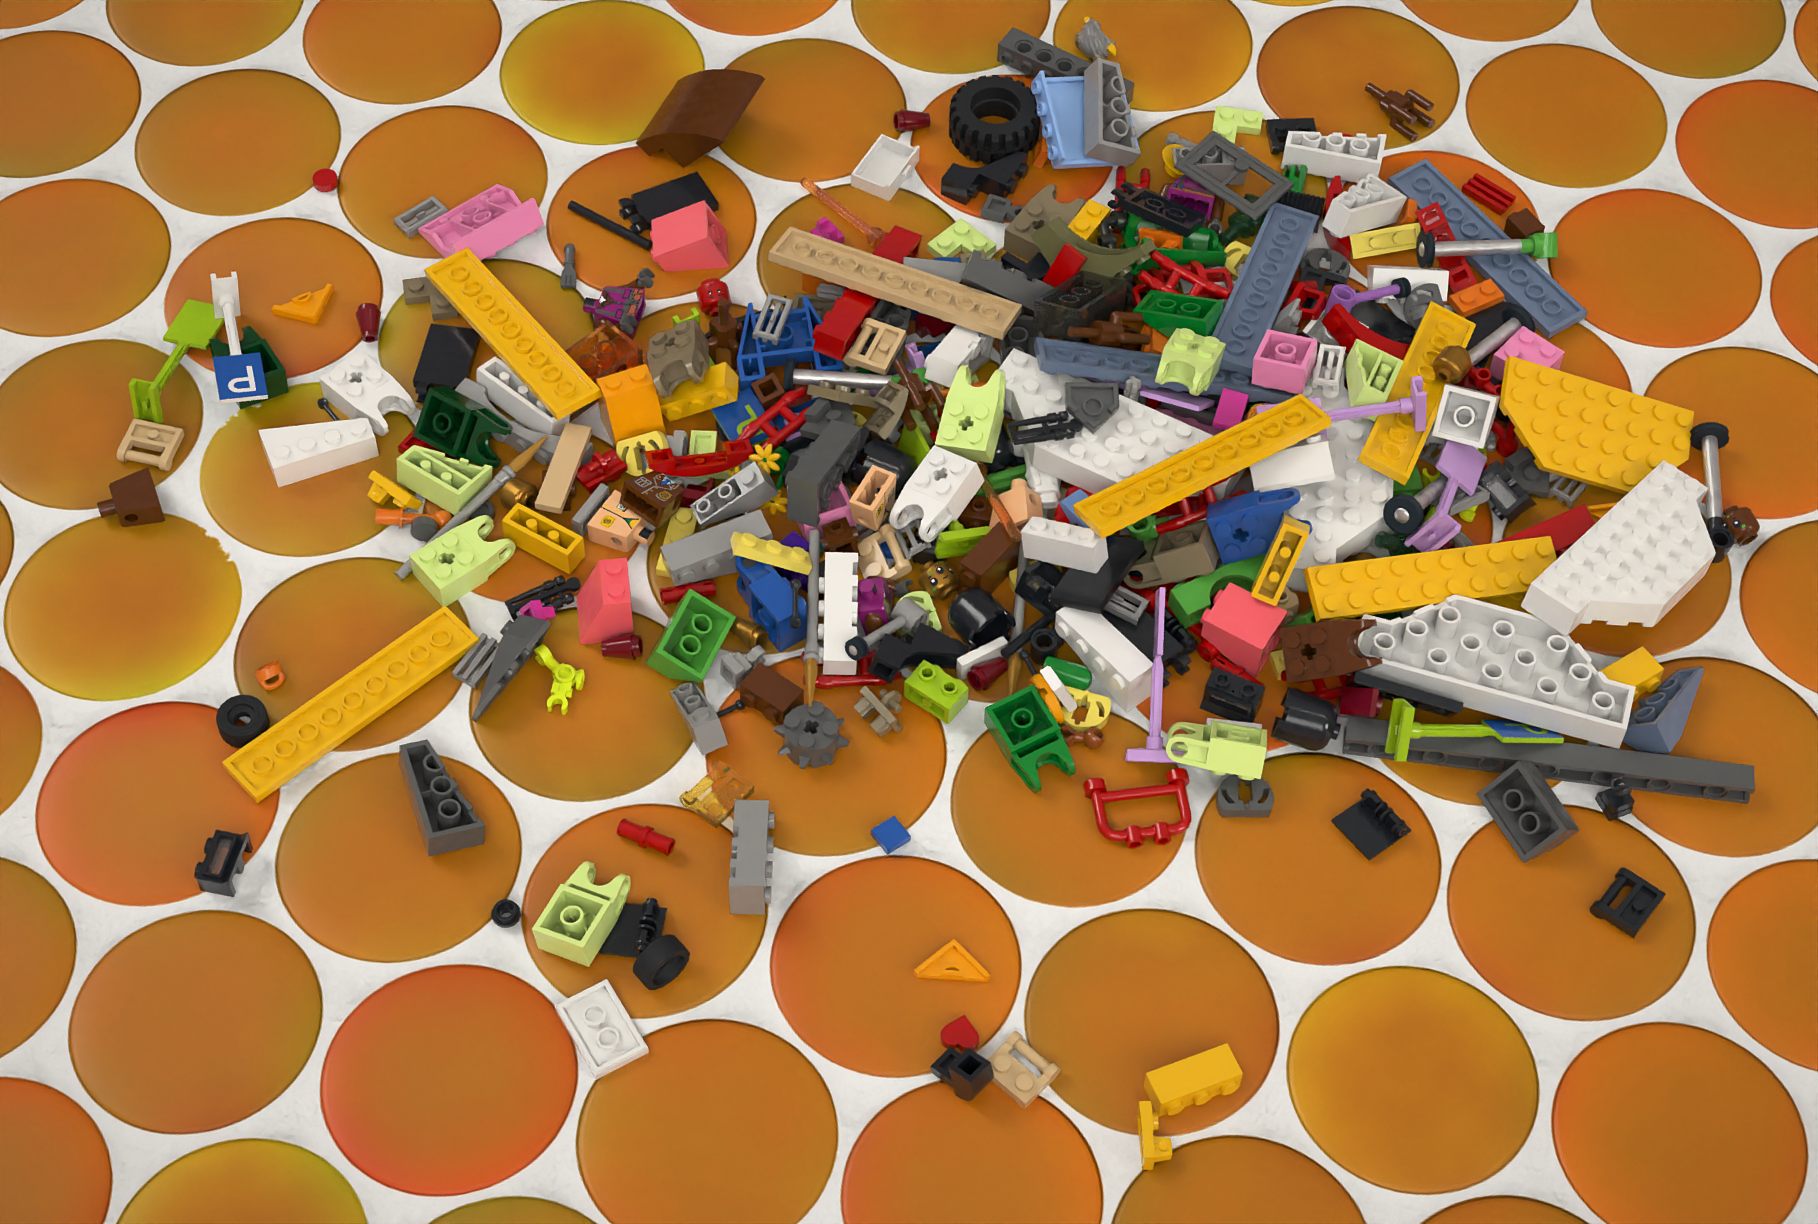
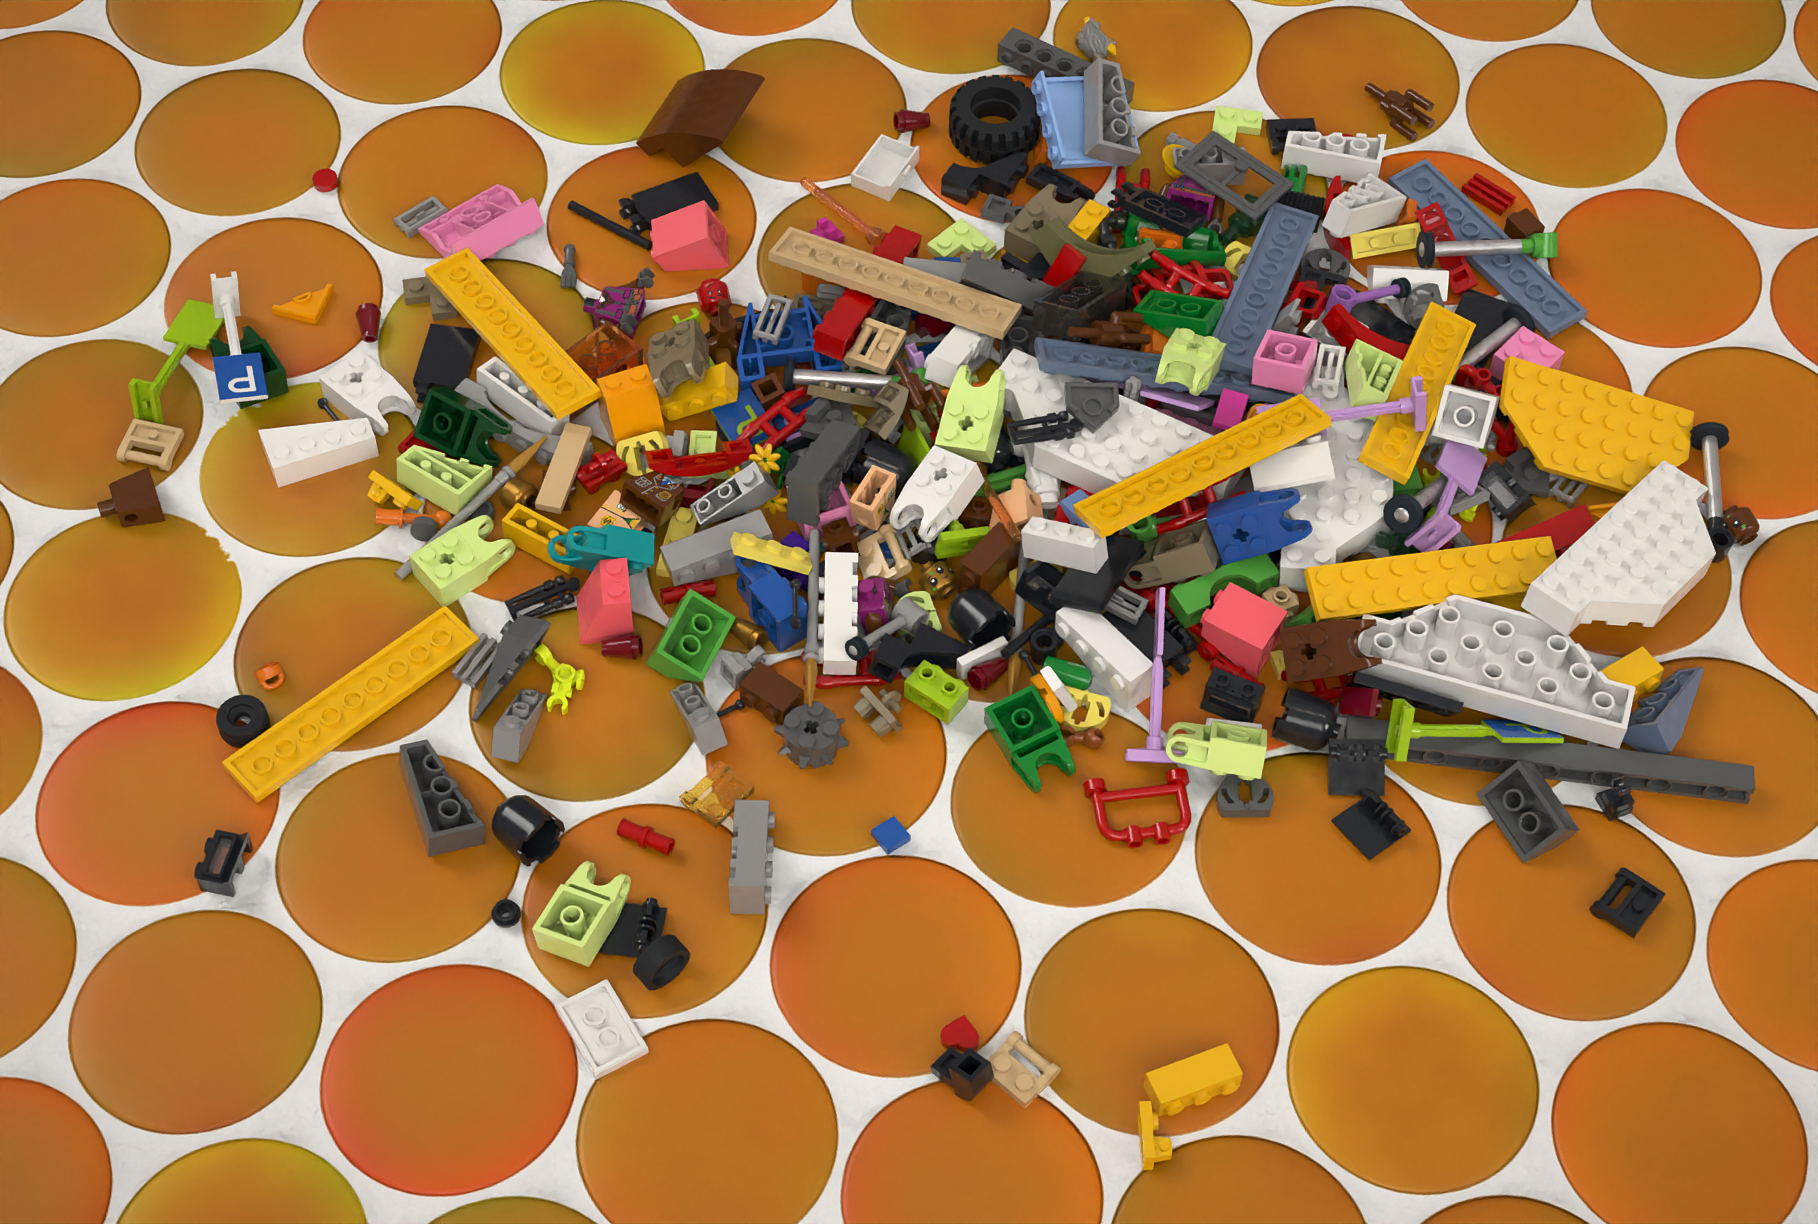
dark pink tile [519,600,556,622] -> none
light grey tile [571,483,610,537] -> none
light orange tile [914,939,990,982] -> none
yellow brick [1251,515,1310,606] -> none
pearl gold head [1433,345,1472,384] -> none
orange plate [1448,278,1505,318] -> none
none -> light grey slope [491,689,547,763]
none -> black cylinder [491,795,565,867]
none -> teal brick [547,524,655,576]
none -> black hinge [1026,163,1095,203]
none -> black hinge [1328,739,1388,796]

